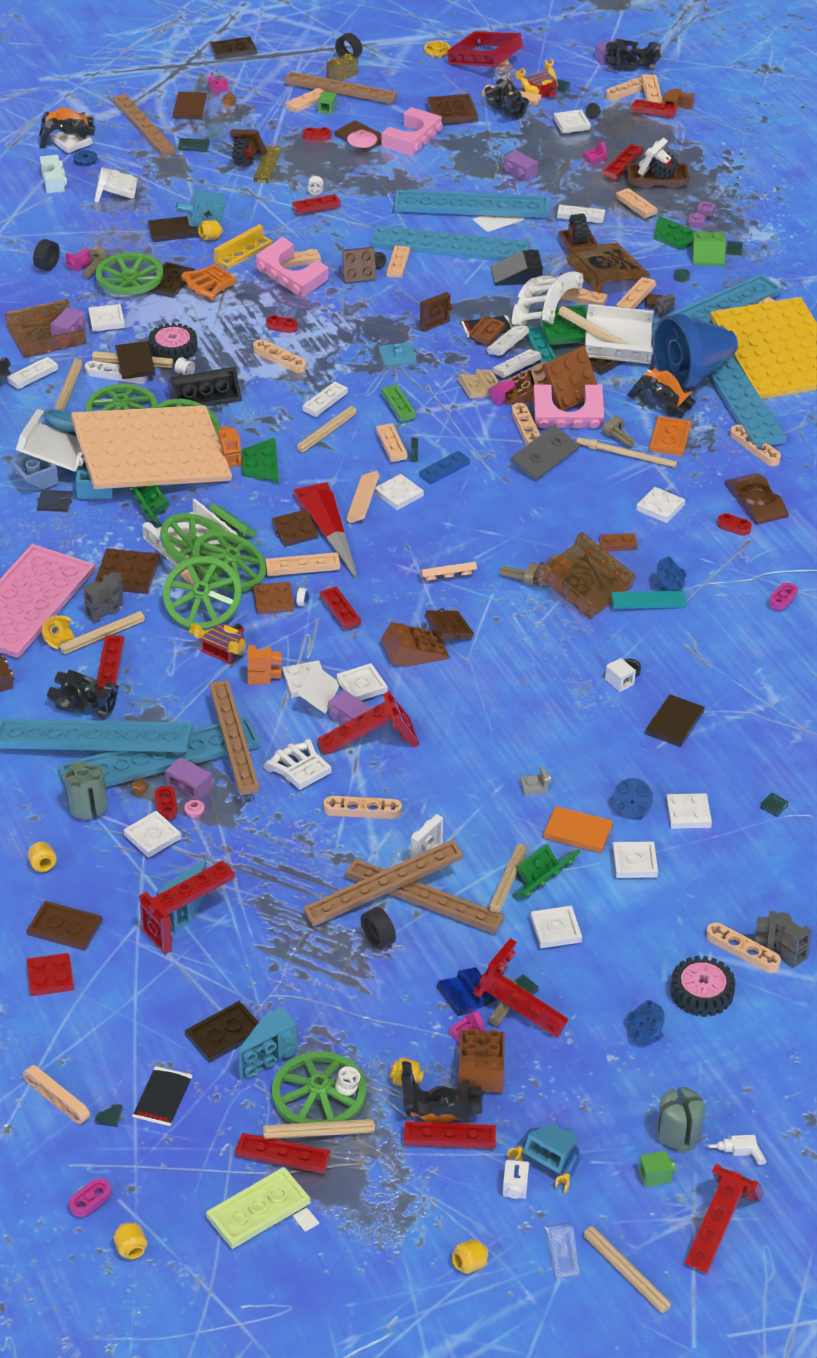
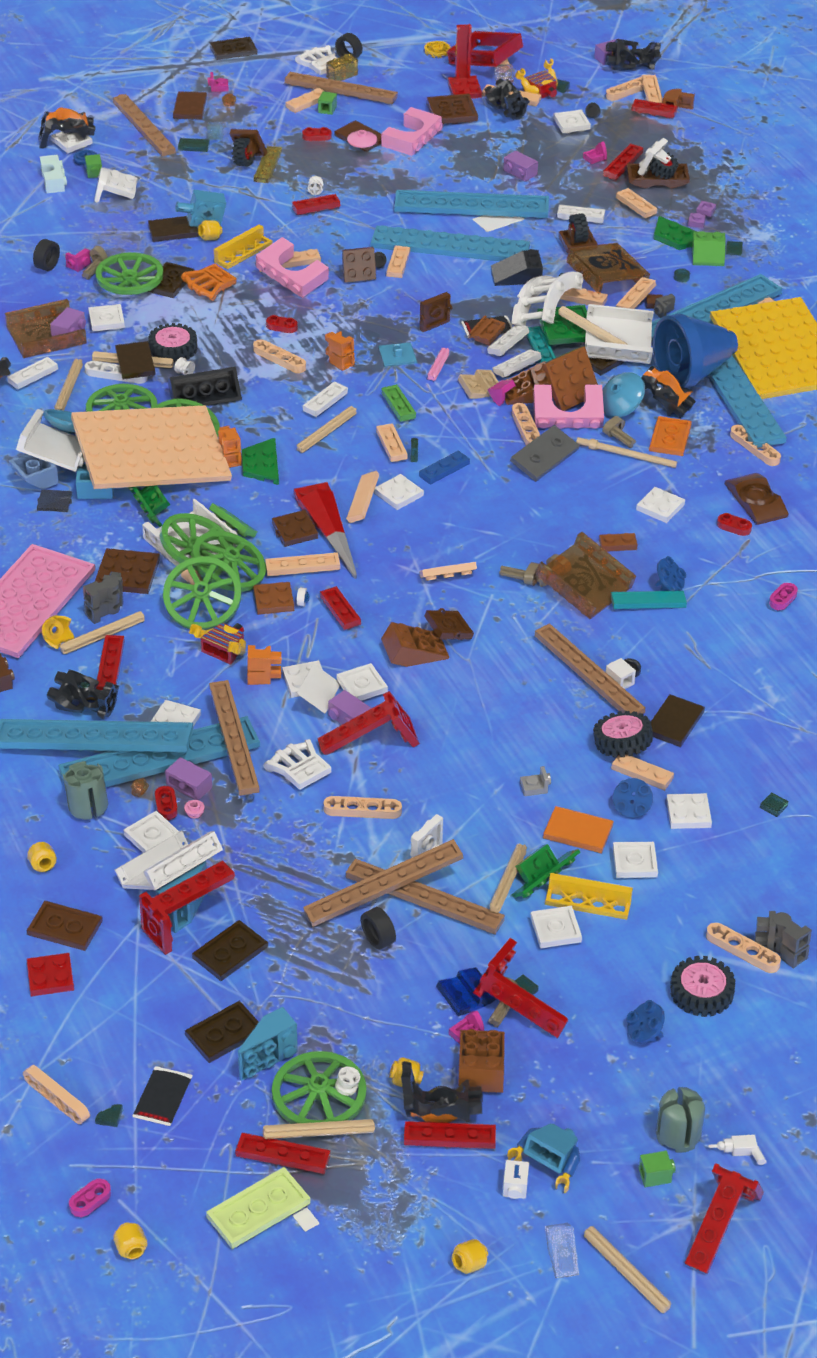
none -> bright green brick [85,154,102,178]
none -> white panel [115,831,223,890]
none -> white plate [151,700,201,727]
none -> dark brown tile [192,920,268,981]
none -> white plate [295,45,343,75]
none -> orange hips [325,331,355,371]
none -> bright pink axle [427,347,450,381]
none -> red bracket [448,24,482,99]
none -> medium nougat plate [535,623,645,714]
none -> yellow fence [545,873,633,920]
none -> black wheel [593,711,653,757]
none -> dark azure dish [602,372,645,418]
none -> light nougat plate [611,754,674,791]

